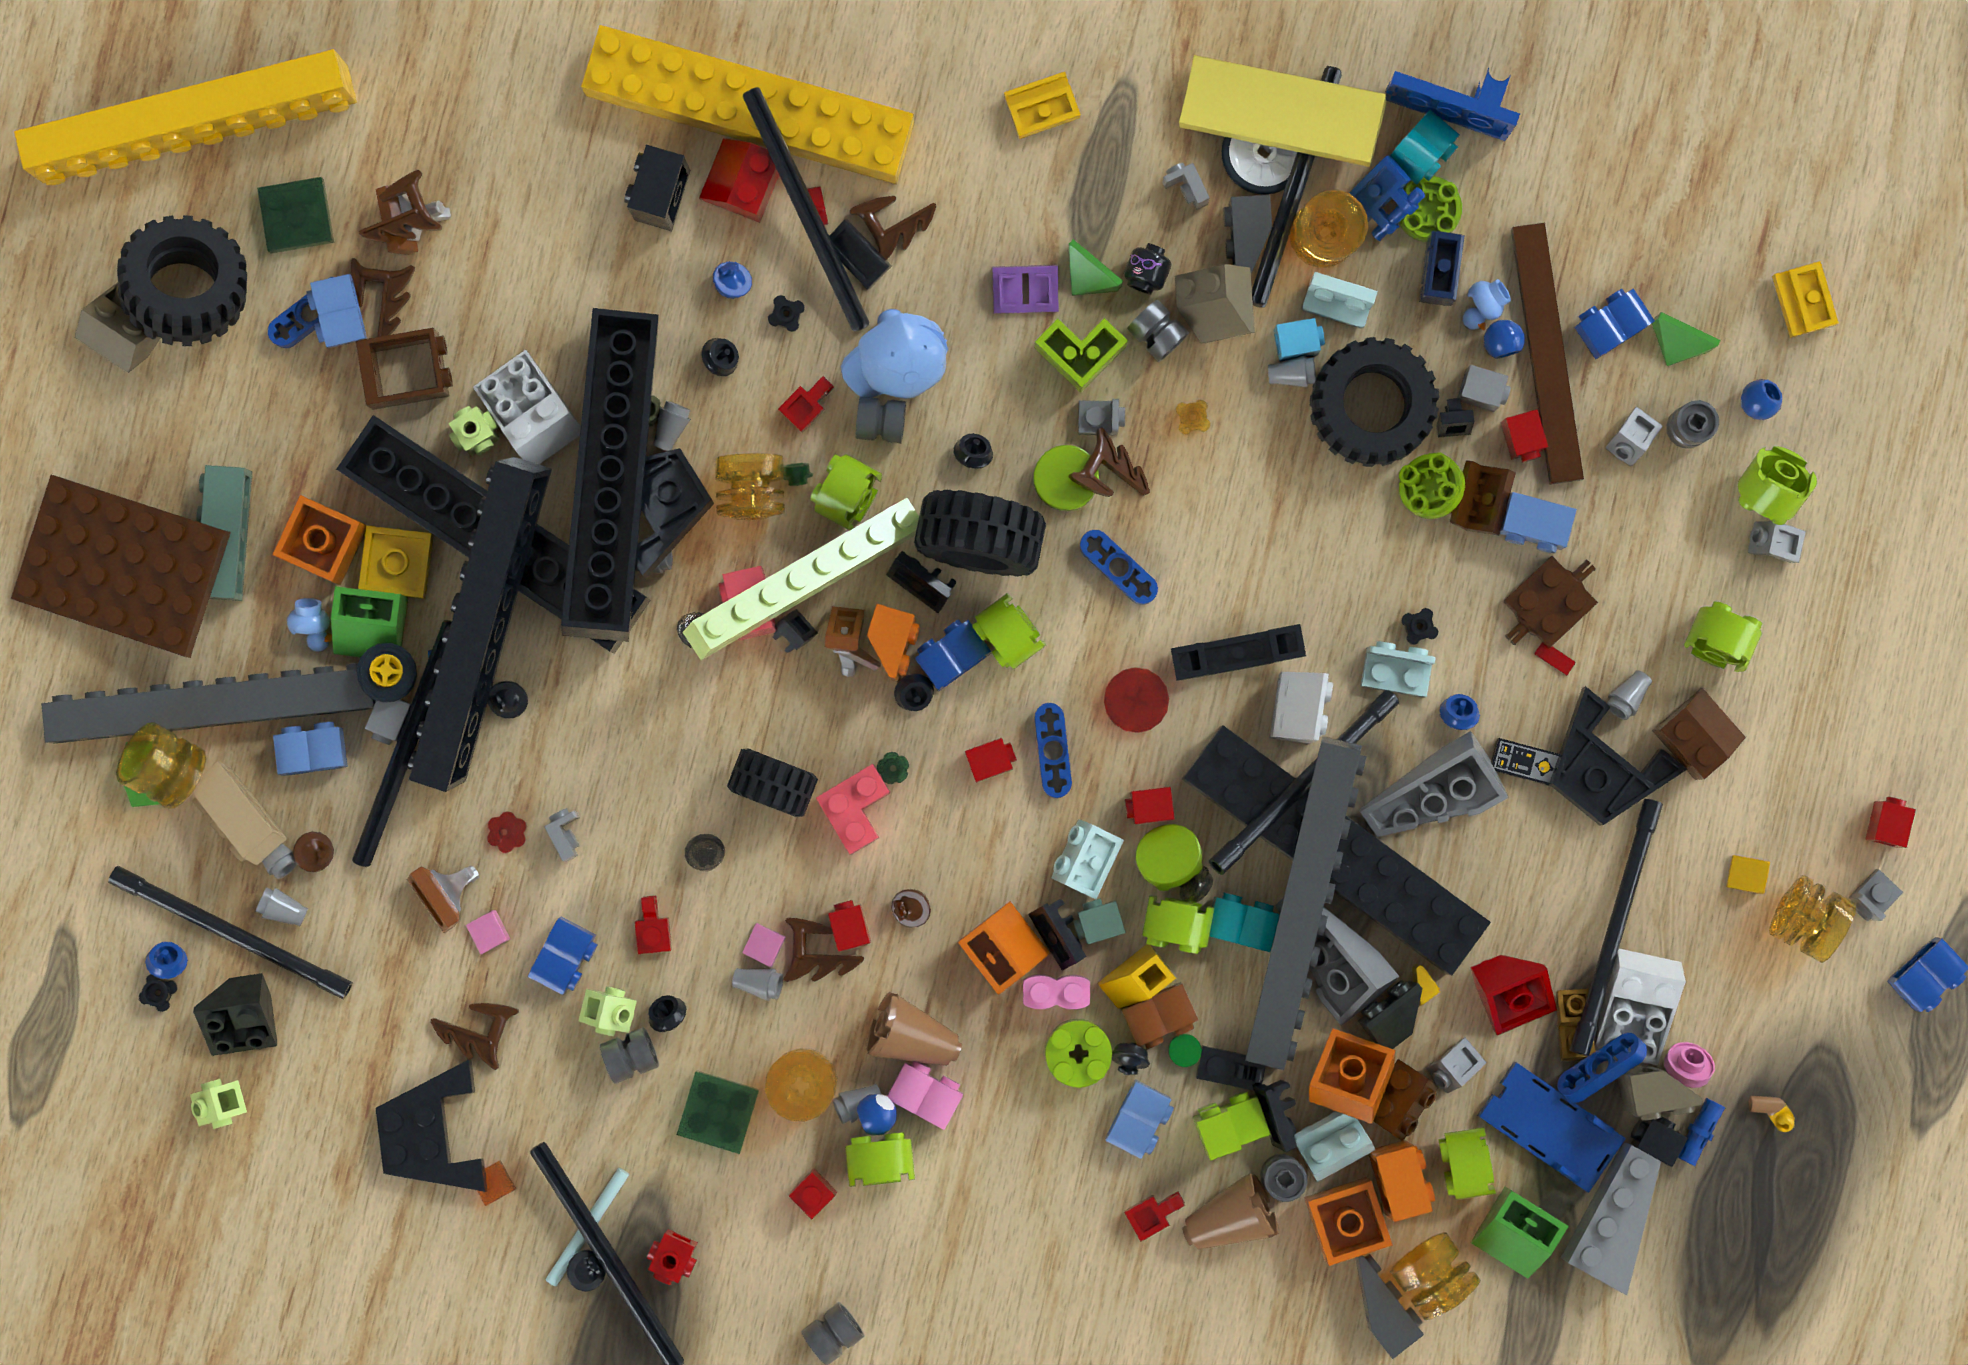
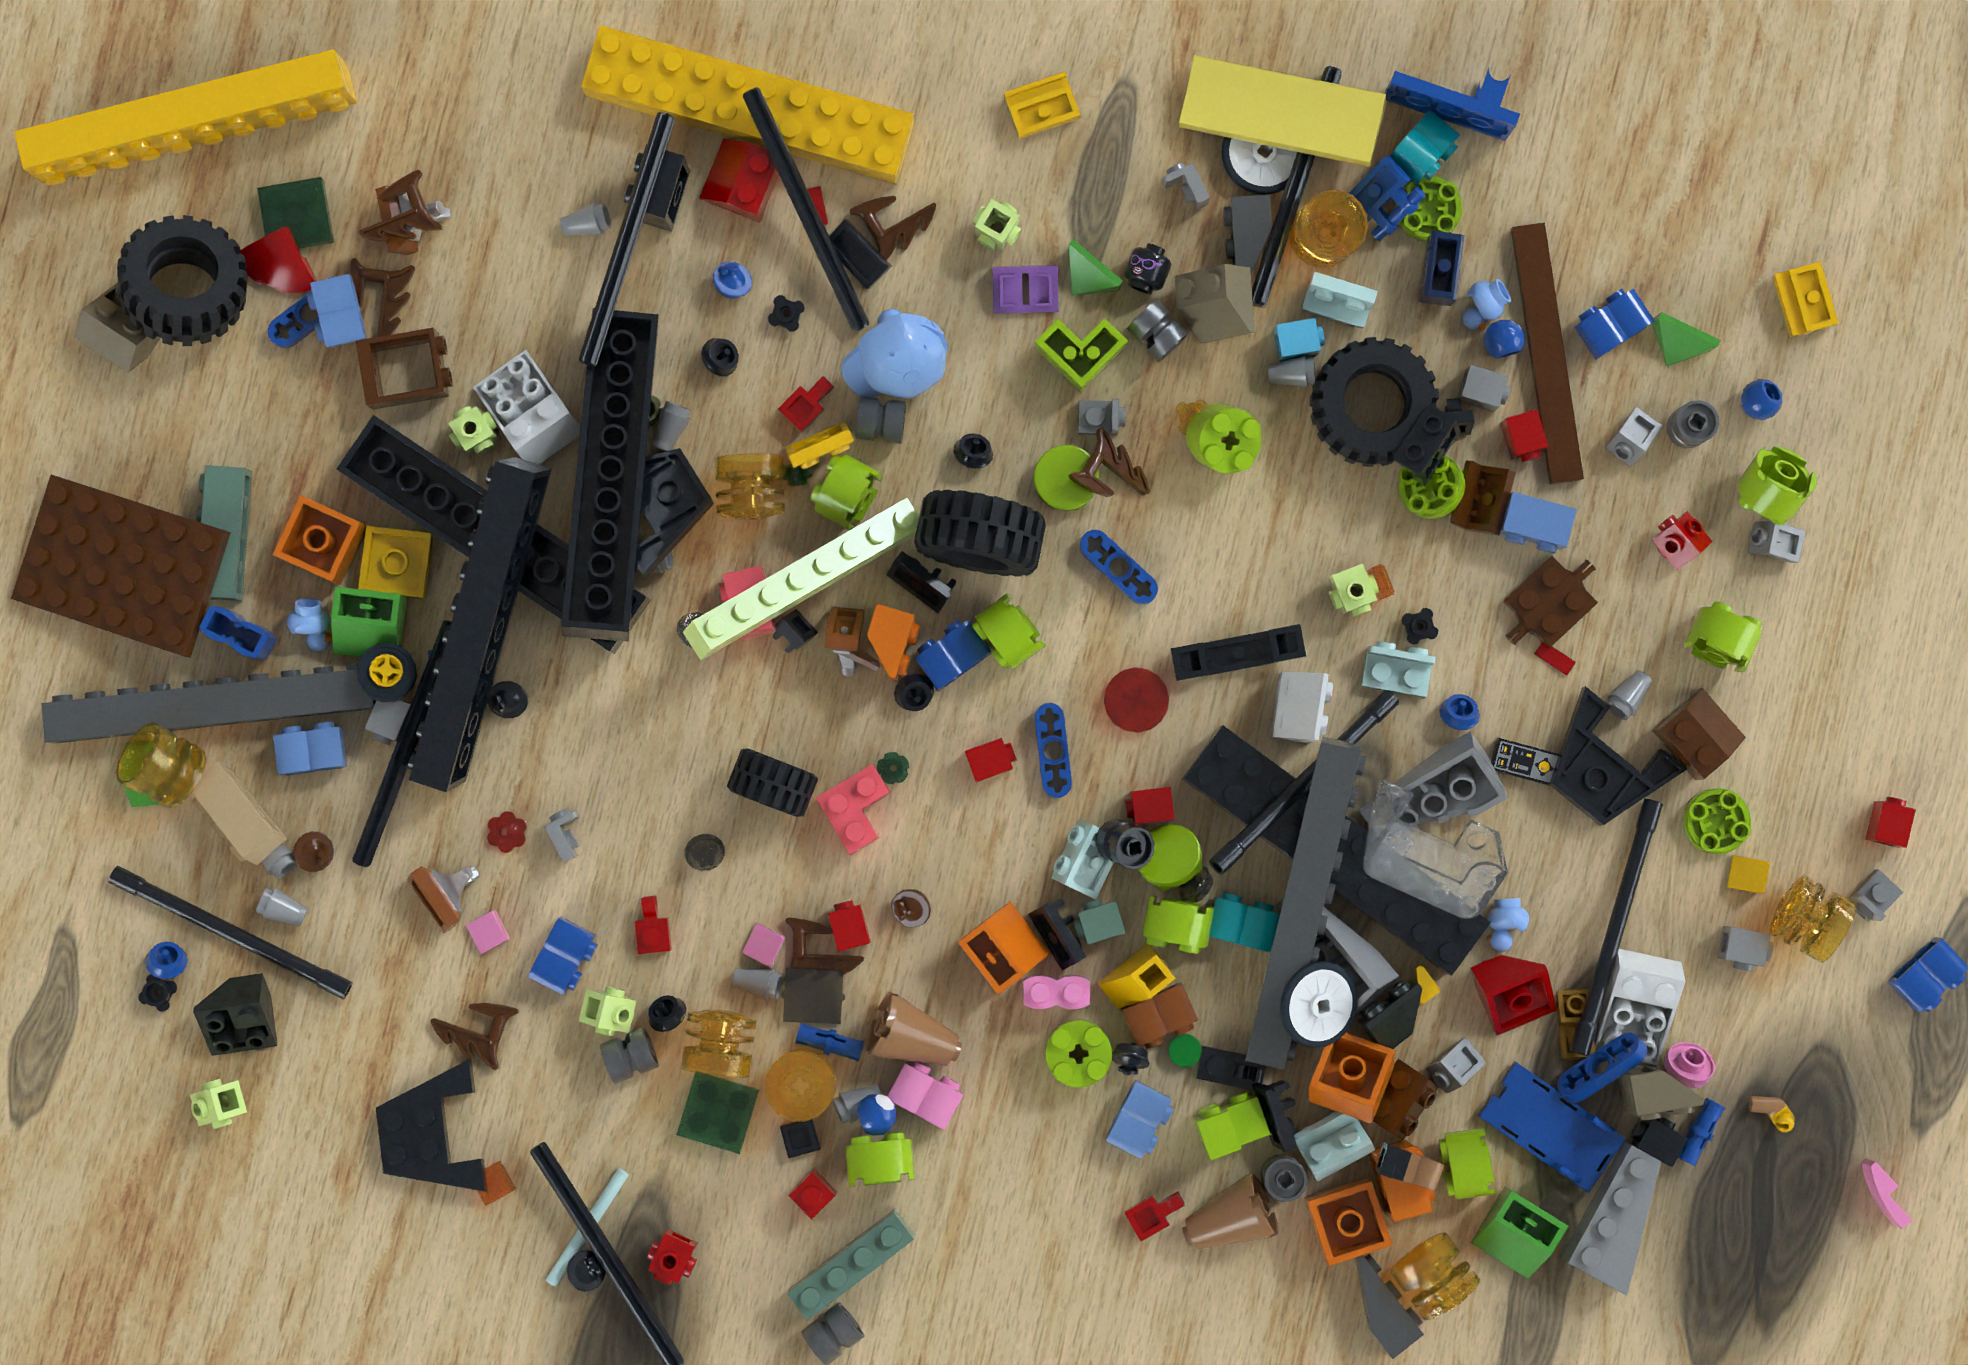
none -> blue brick [199,606,278,660]
none -> red brick [240,226,317,293]
none -> light grey cone [560,202,611,237]
none -> black axle [579,112,675,367]
none -> clear yellow wheel [681,1009,757,1078]
none -> black tile [780,1117,821,1159]
none -> clear smoke piece [781,967,845,1024]
none -> yellow plate [785,421,854,469]
none -> sand green brick [788,1208,915,1321]
none -> blue pin [795,1023,864,1062]
none -> yellowish green brick [973,199,1022,251]
none -> black wheel [1096,819,1155,869]
none -> lime brick [1186,403,1261,474]
none -> white wheel [1280,962,1358,1048]
none -> yellowish green brick [1329,563,1379,617]
none -> clear windscreen [1363,780,1508,919]
none -> clear orange tile [1367,564,1395,601]
none -> leg [1375,1142,1444,1191]
none -> black bracket [1394,405,1461,486]
none -> light blue animal [1486,898,1530,952]
none -> red brick [1652,511,1713,571]
none -> lime tile [1683,788,1751,854]
none -> light grey brick [1718,926,1773,972]
none -> bright pink slope [1862,1158,1912,1229]

